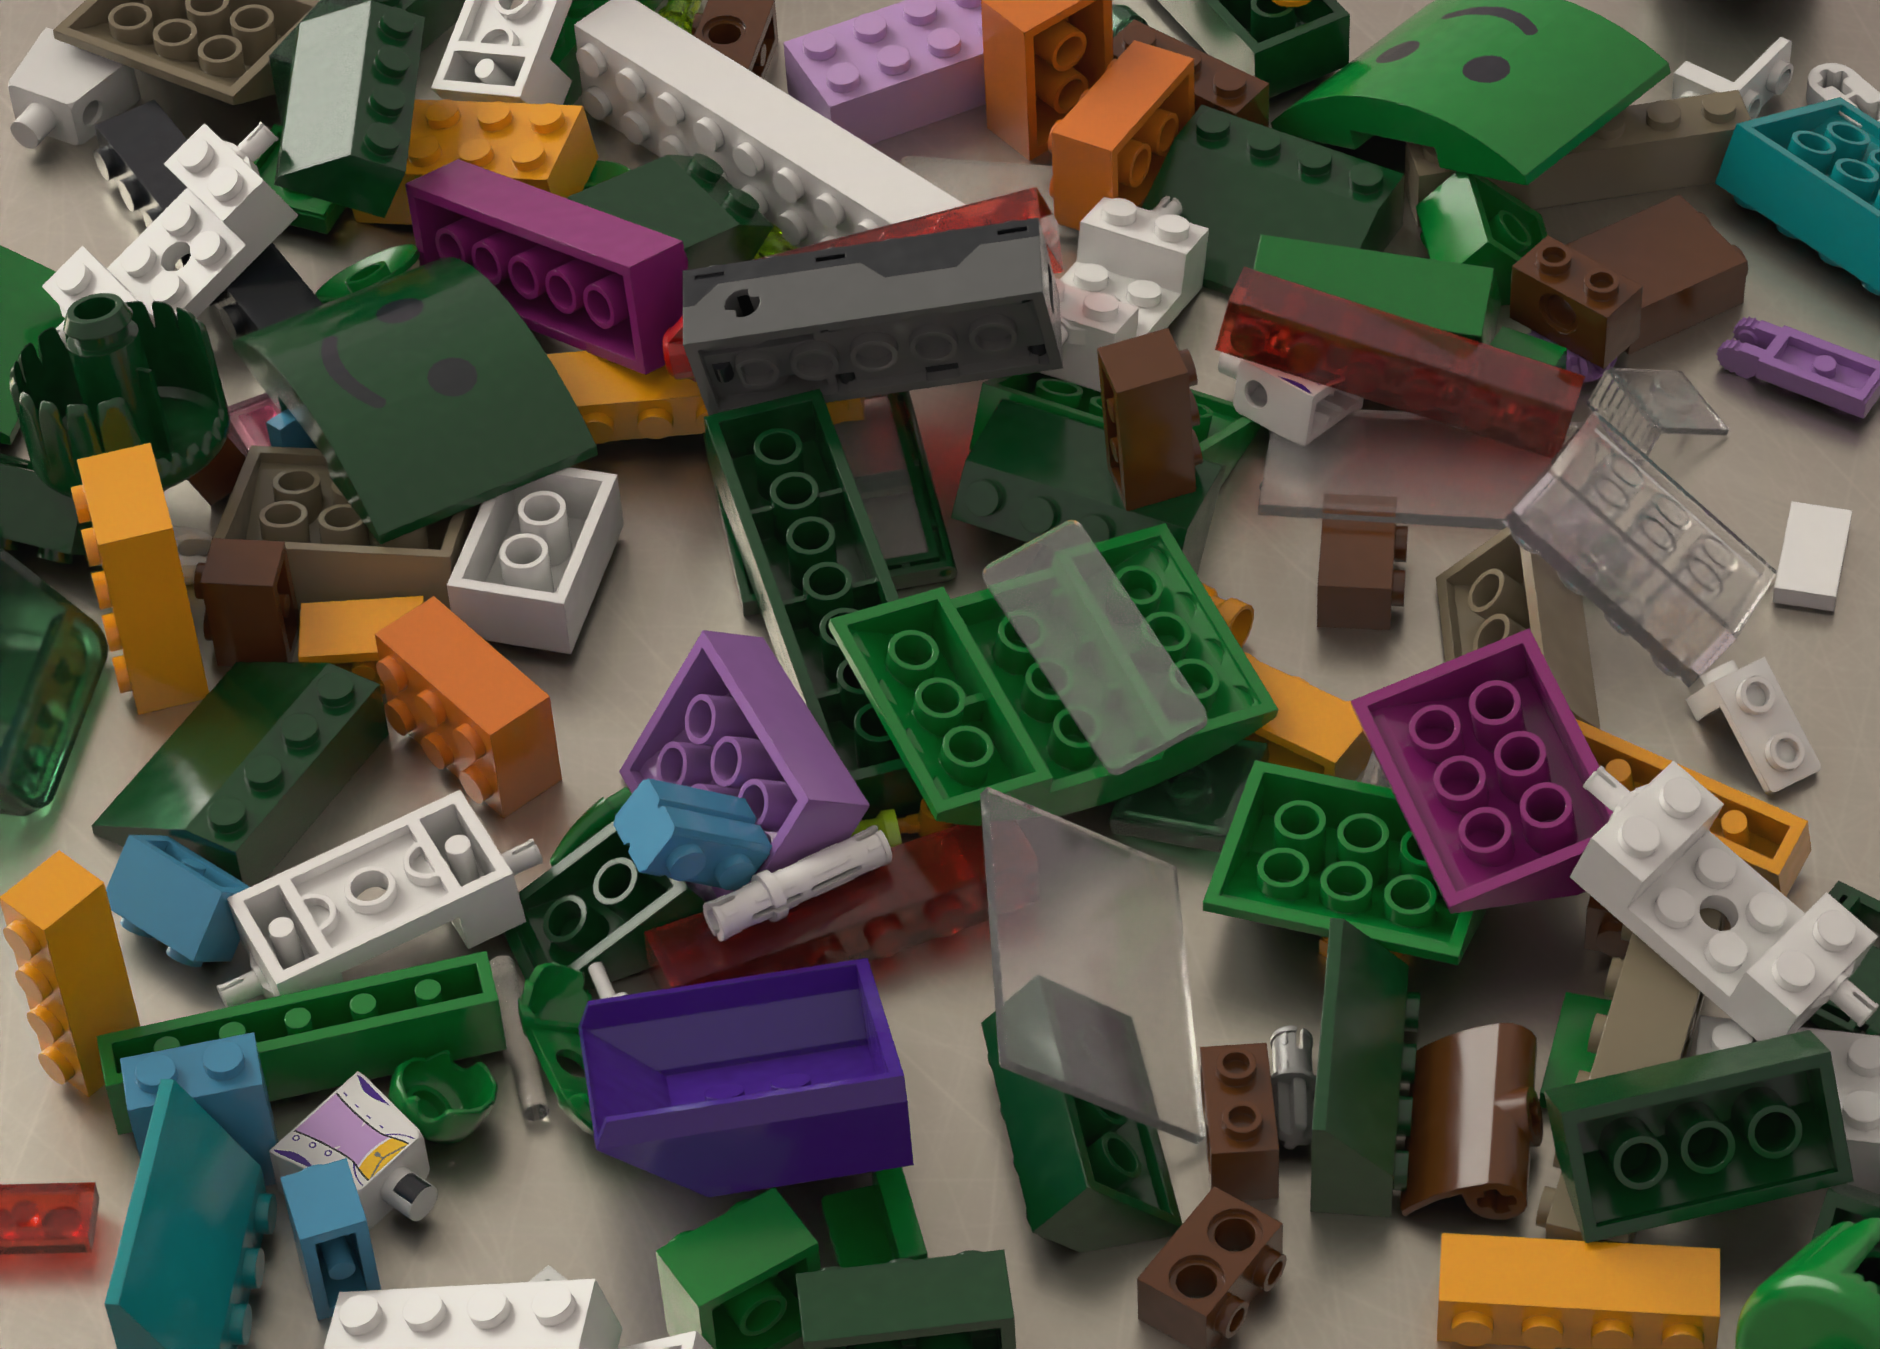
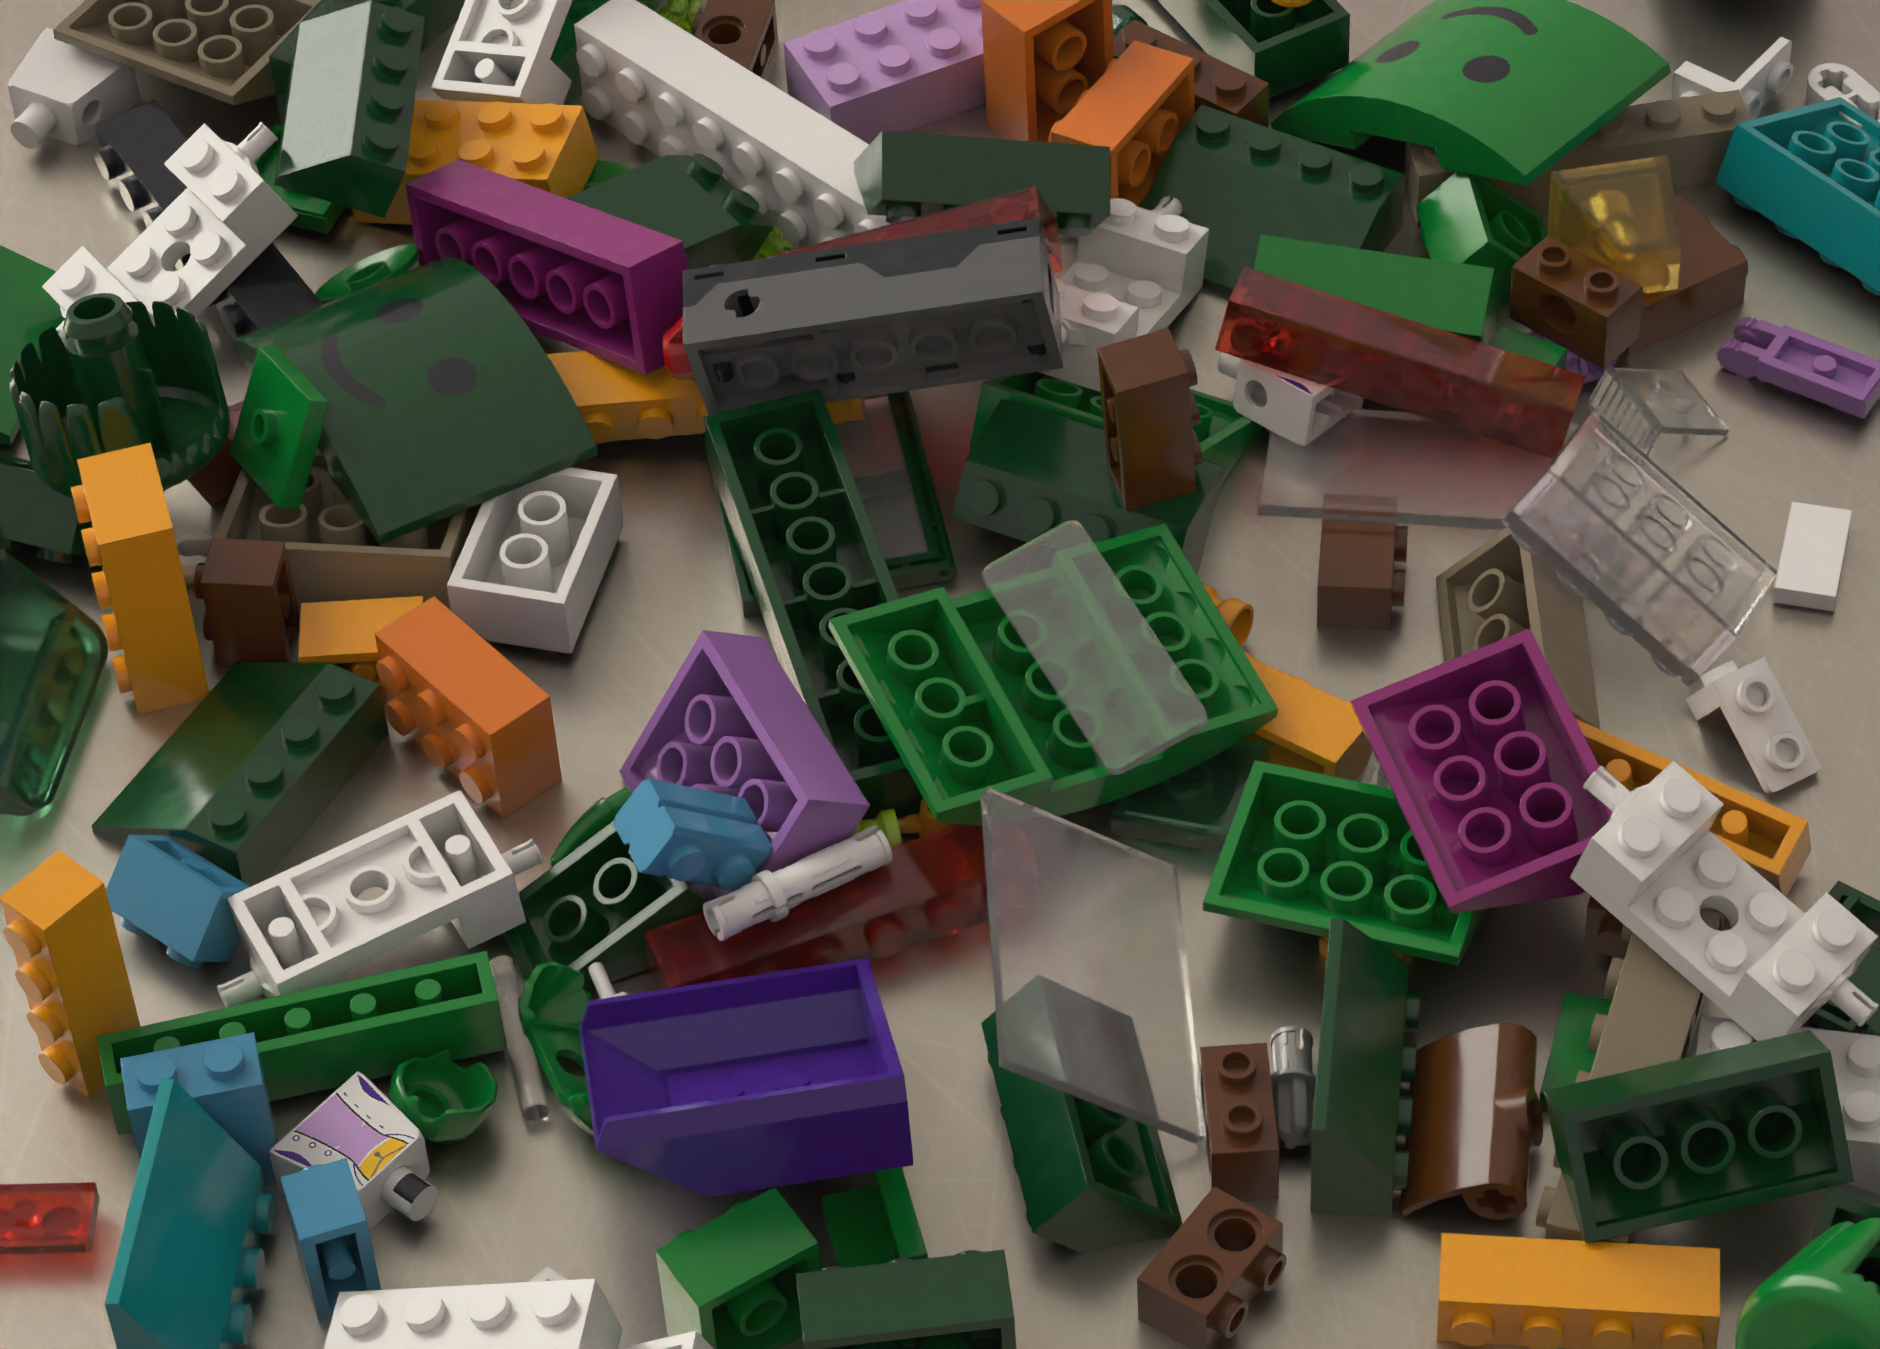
none -> green plate [229,346,330,510]
none -> dark green slope [854,131,1110,236]
none -> clear yellow slope [1547,155,1681,294]

